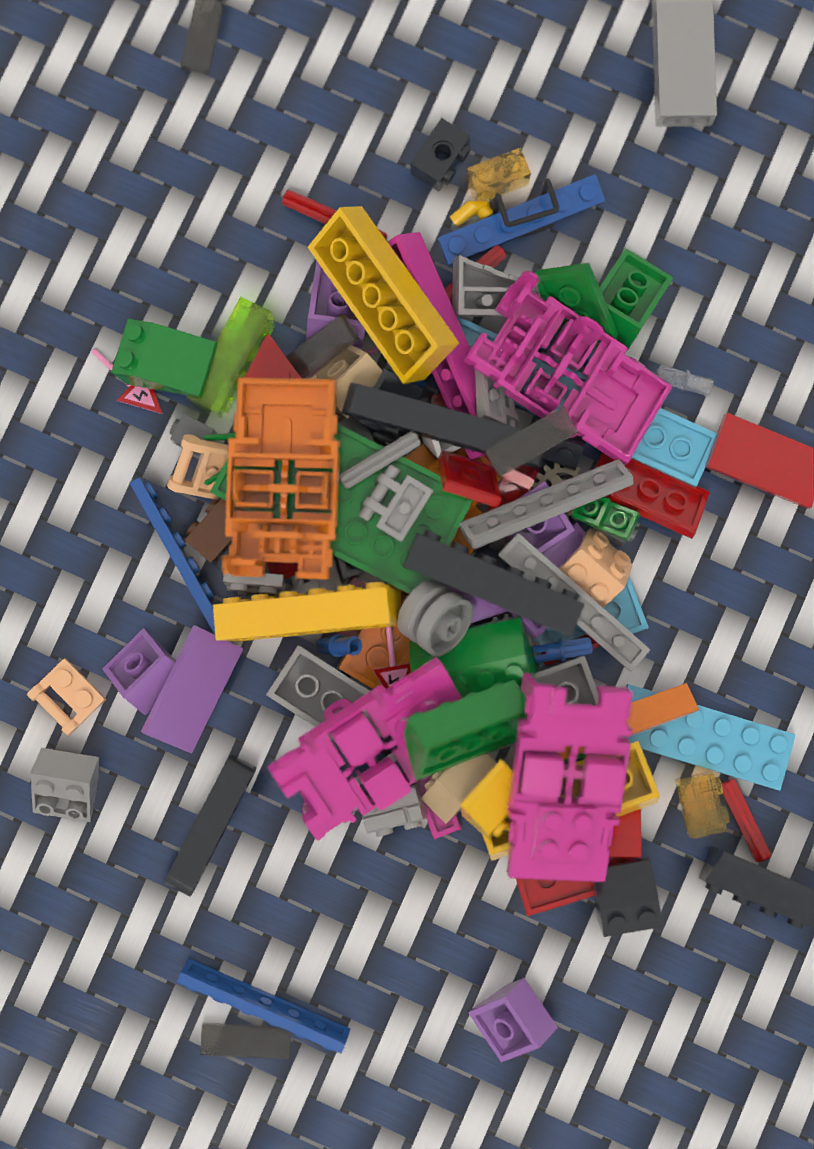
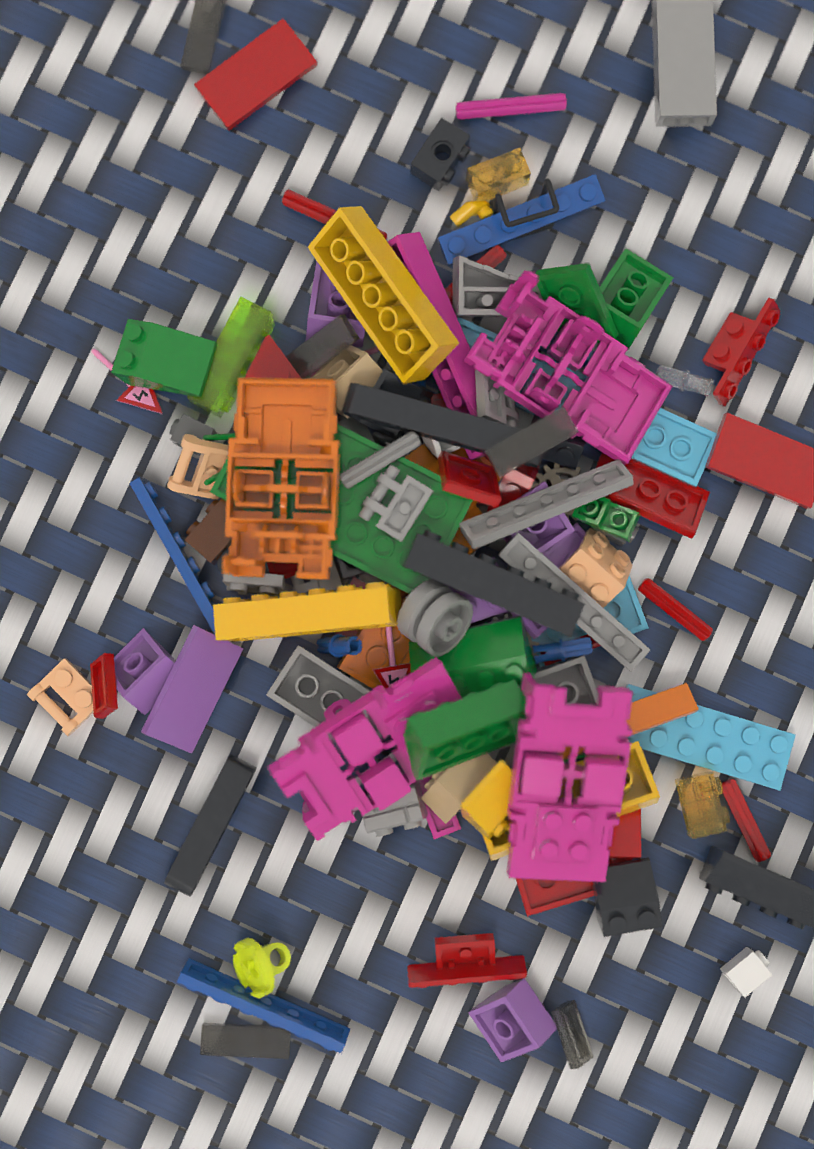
light grey slope [31,748,99,822] -> none
none -> red tile [90,653,118,719]
none -> red tile [194,19,318,131]
none -> neon yellow tile [233,938,291,999]
none -> red bracket [407,933,527,988]
none -> dark pink axle [455,93,567,119]
none -> clear smoke tile [551,1000,593,1070]
none -> red axle [638,578,713,641]
none -> red bracket [702,298,780,407]
none -> white brick [720,947,772,997]

